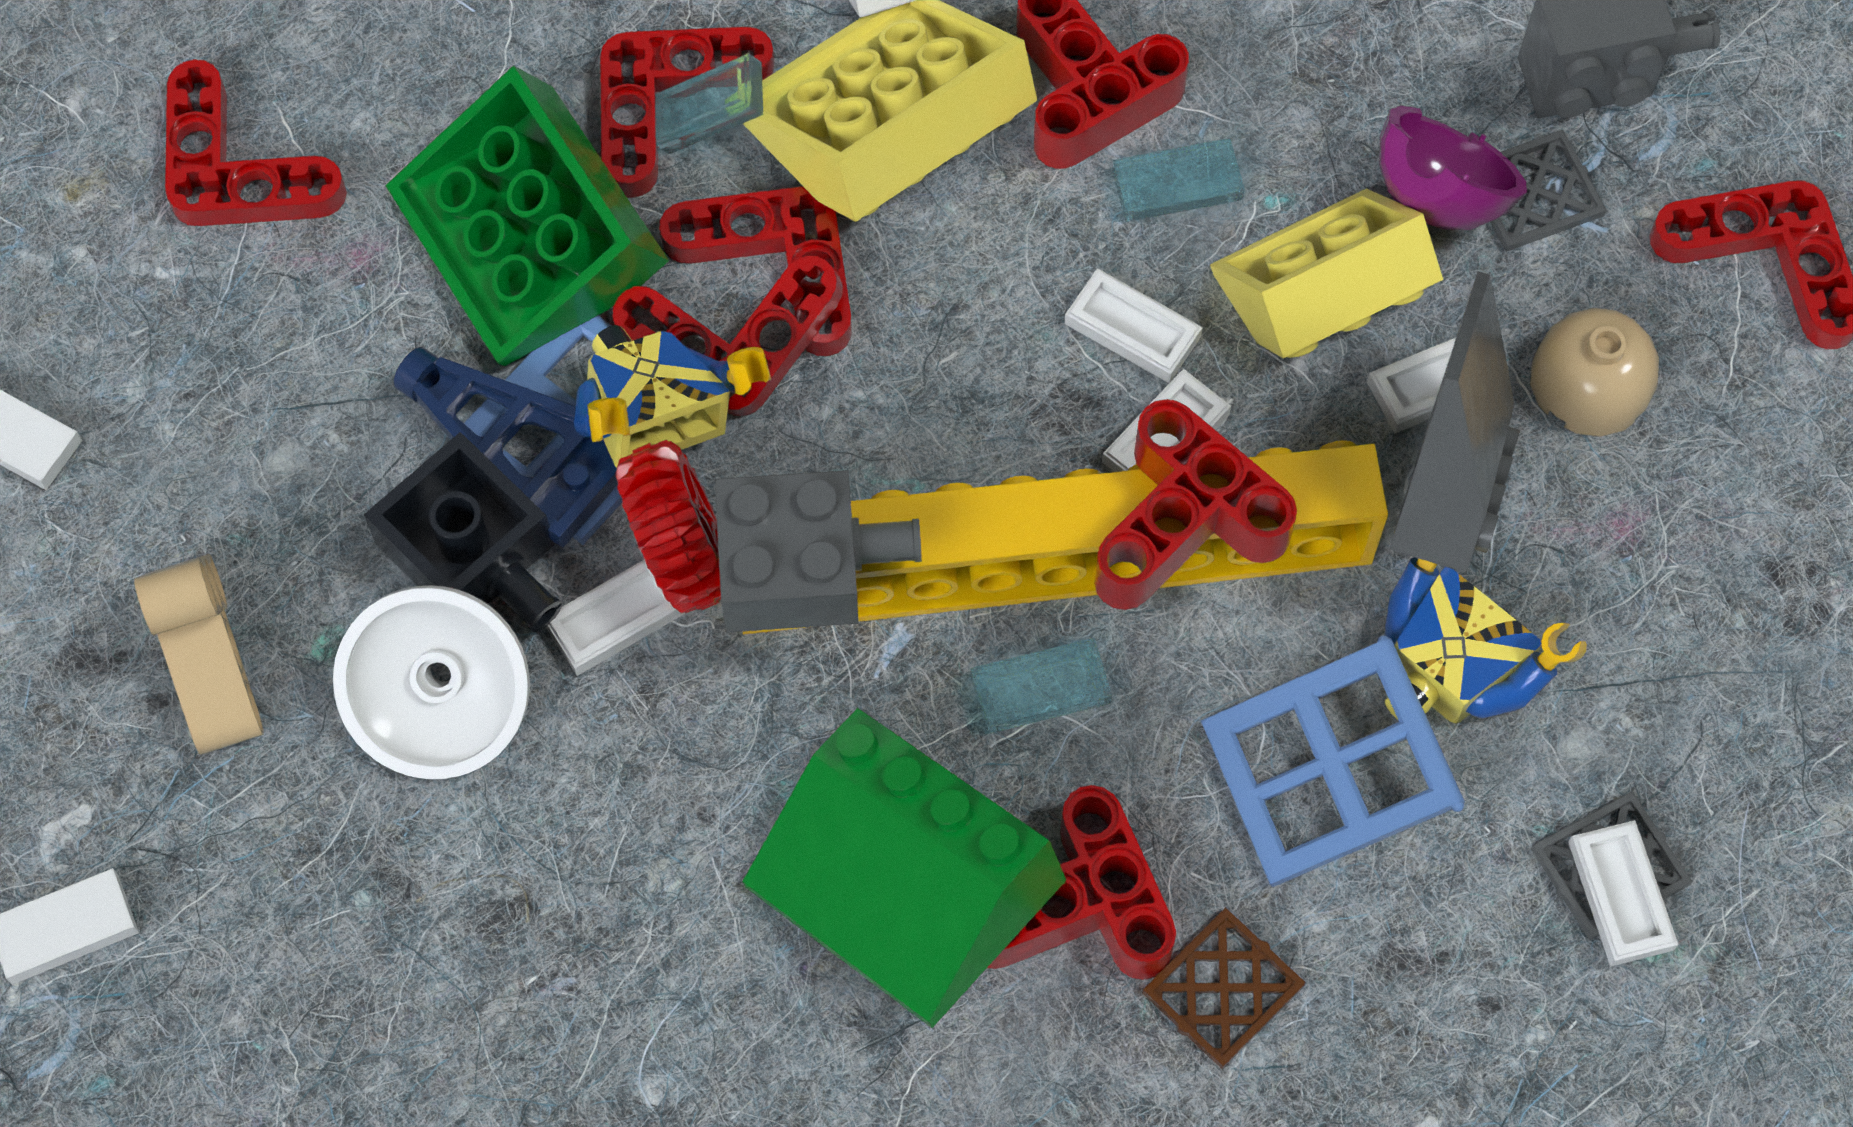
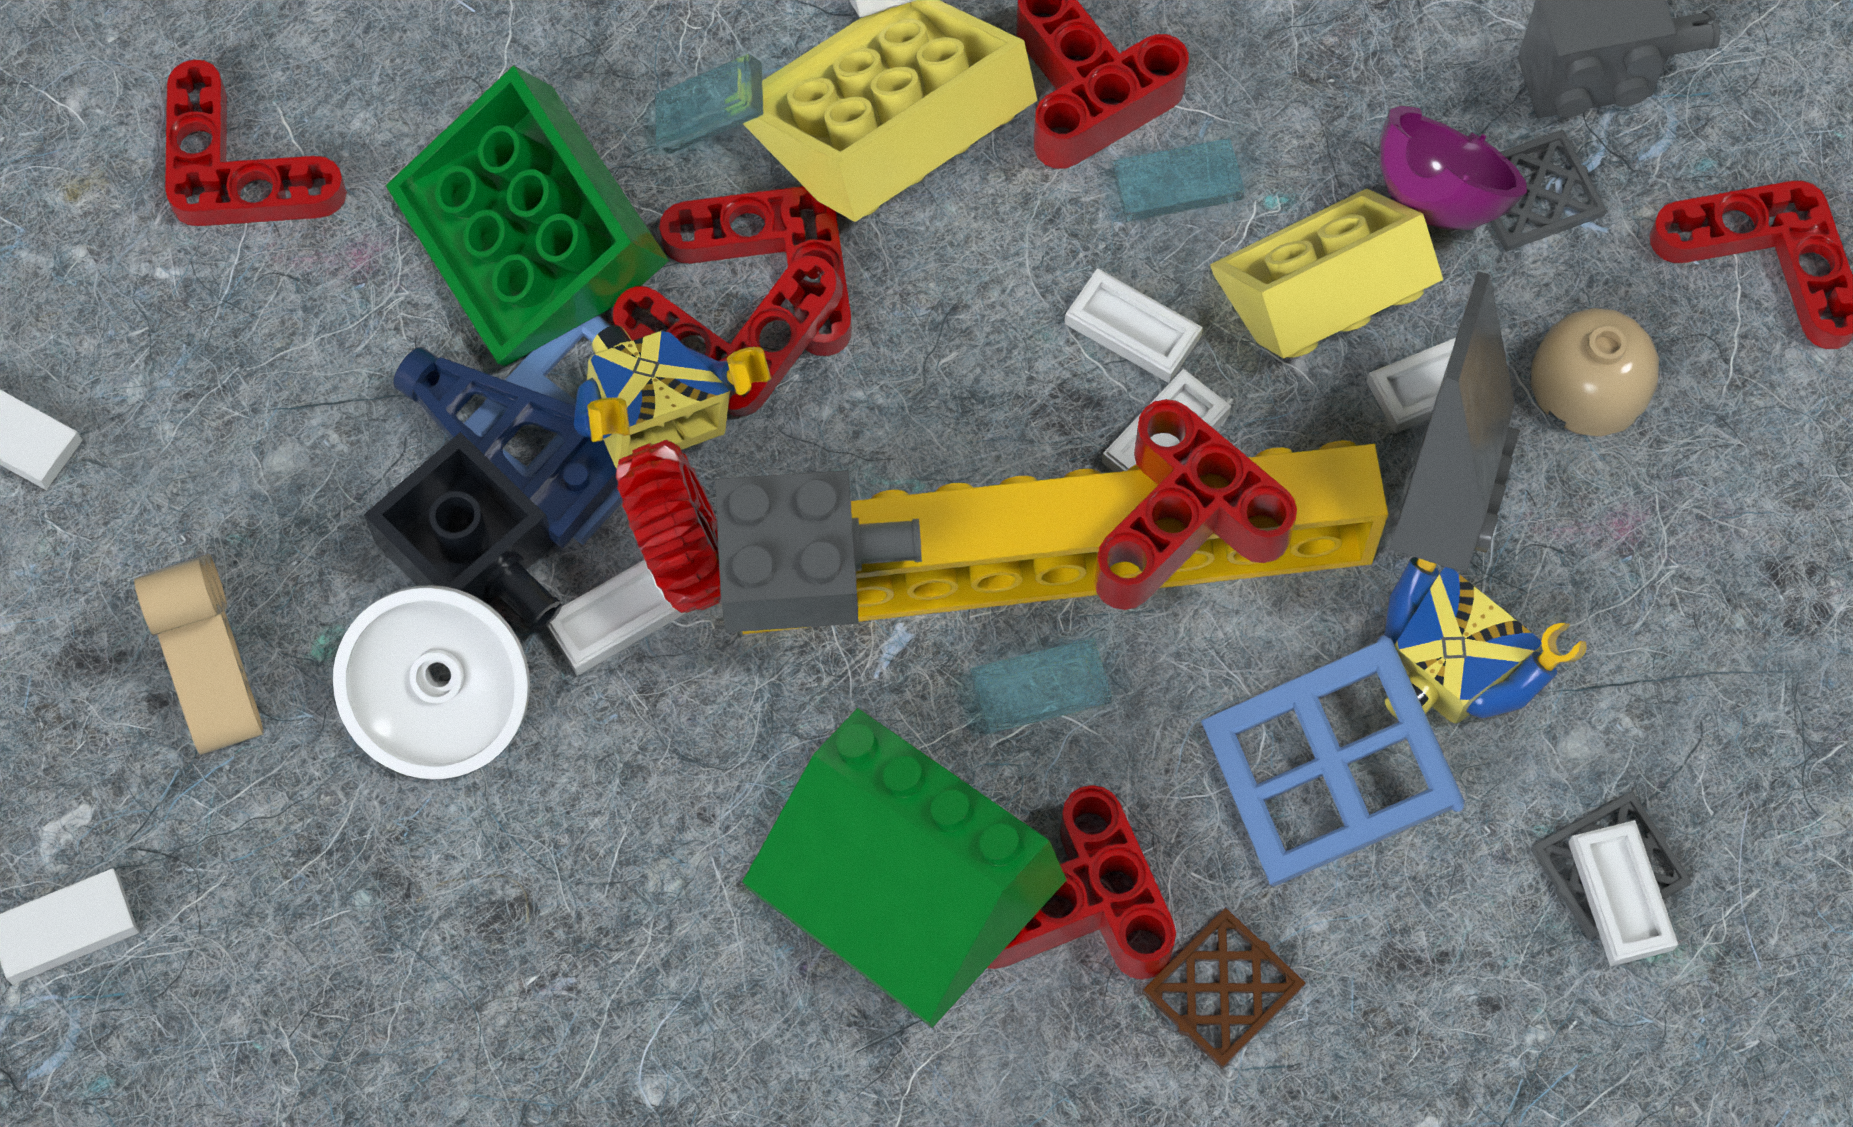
red beam [600,27,775,198] -> none

